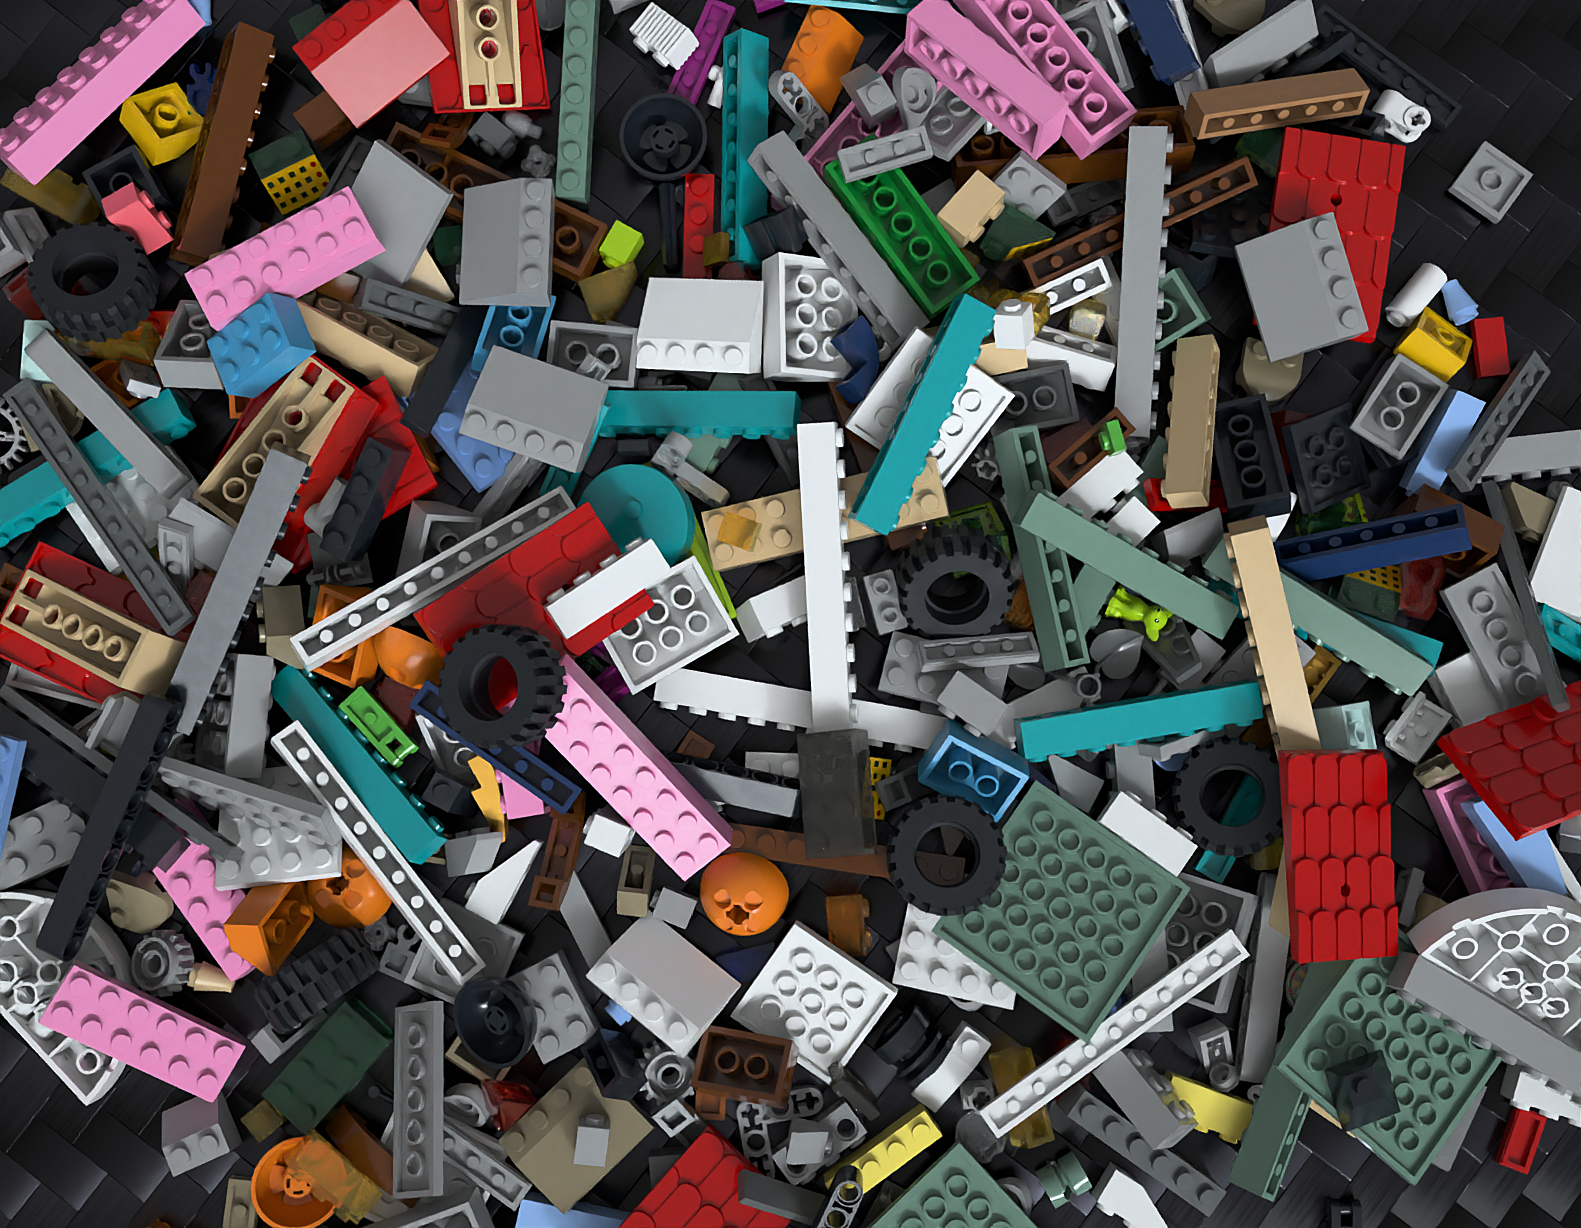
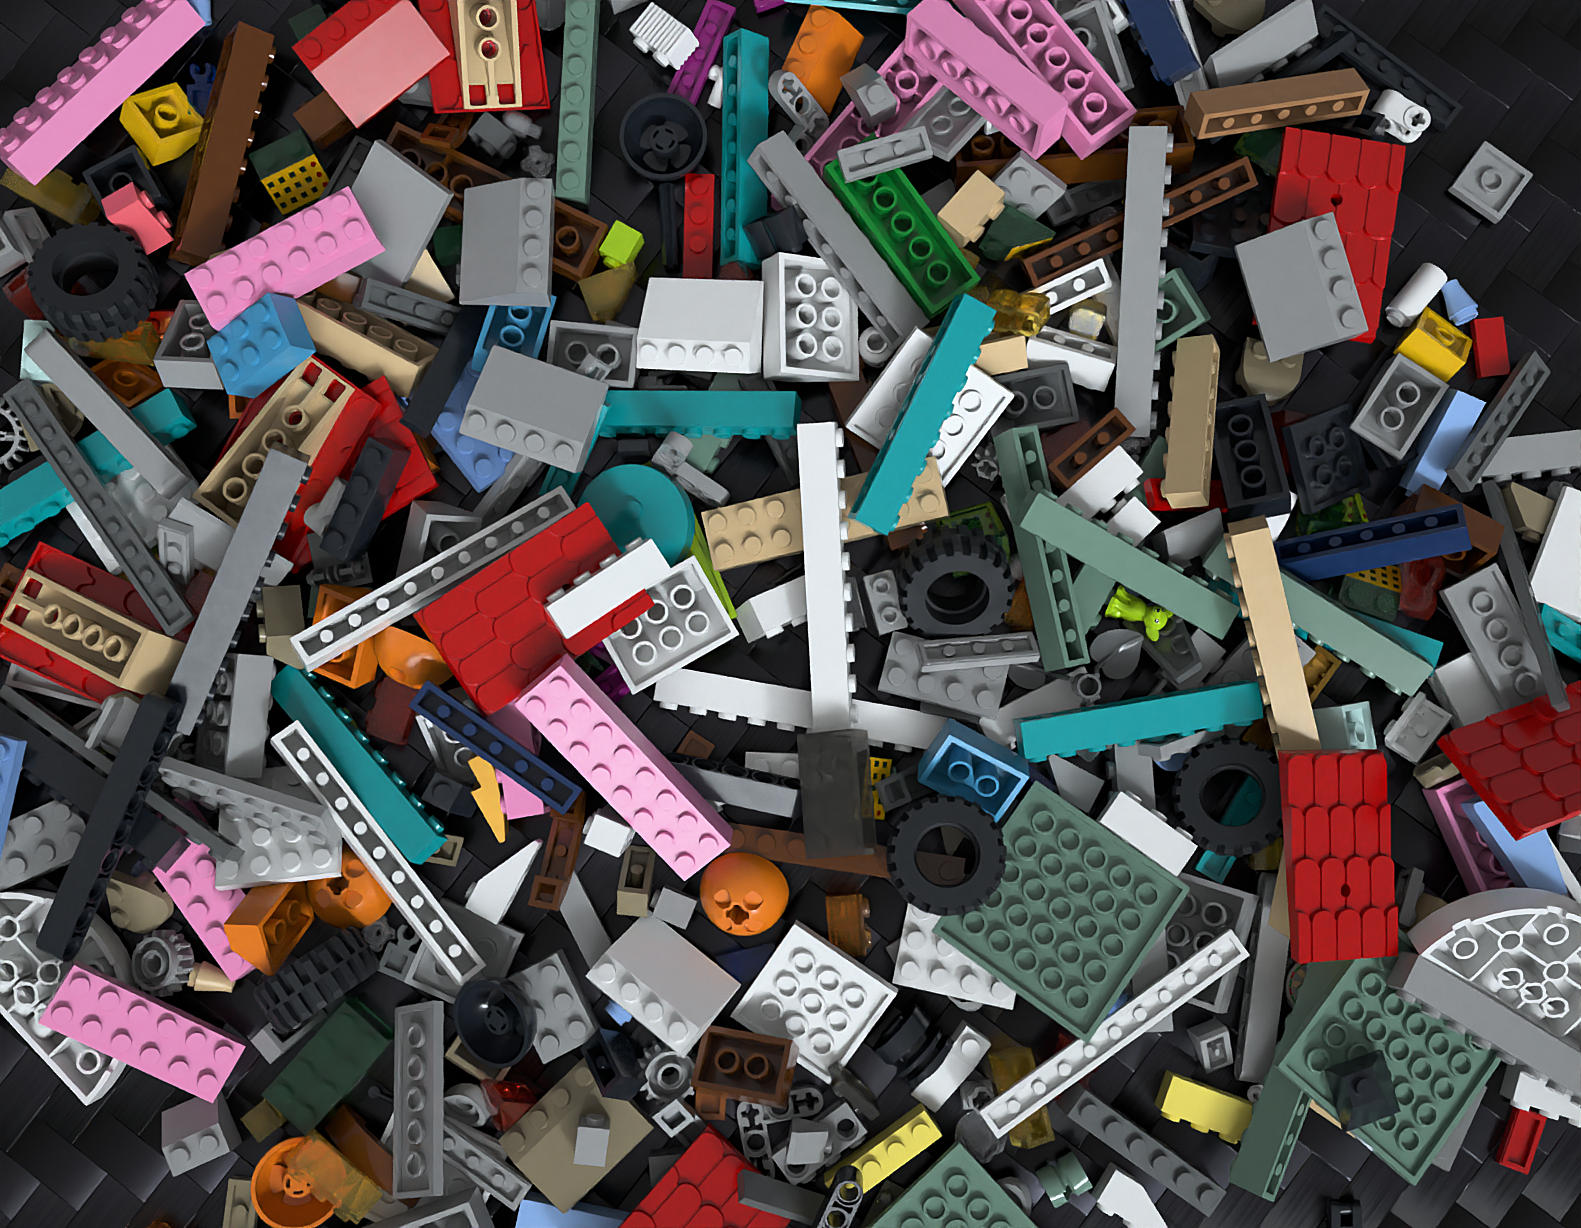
light grey plate [119,359,161,399] -> none
bright green plate [339,685,420,769] -> none
black tyre [438,624,567,749] -> none
light grey slope [444,827,503,877] -> none
pearl gold tile [703,232,730,269] -> none
clear yellow piece [717,511,763,552] -> none
dark blue brick [830,315,879,405] -> none
light grey piece [892,66,937,131] -> none
light grey brick [936,670,1009,738] -> none
white brick [993,299,1035,350] -> none
light grey brick [1092,1048,1199,1150] -> none
bright green plate [1098,419,1127,457] -> none
light grey plate [1209,1062,1239,1093] -> none

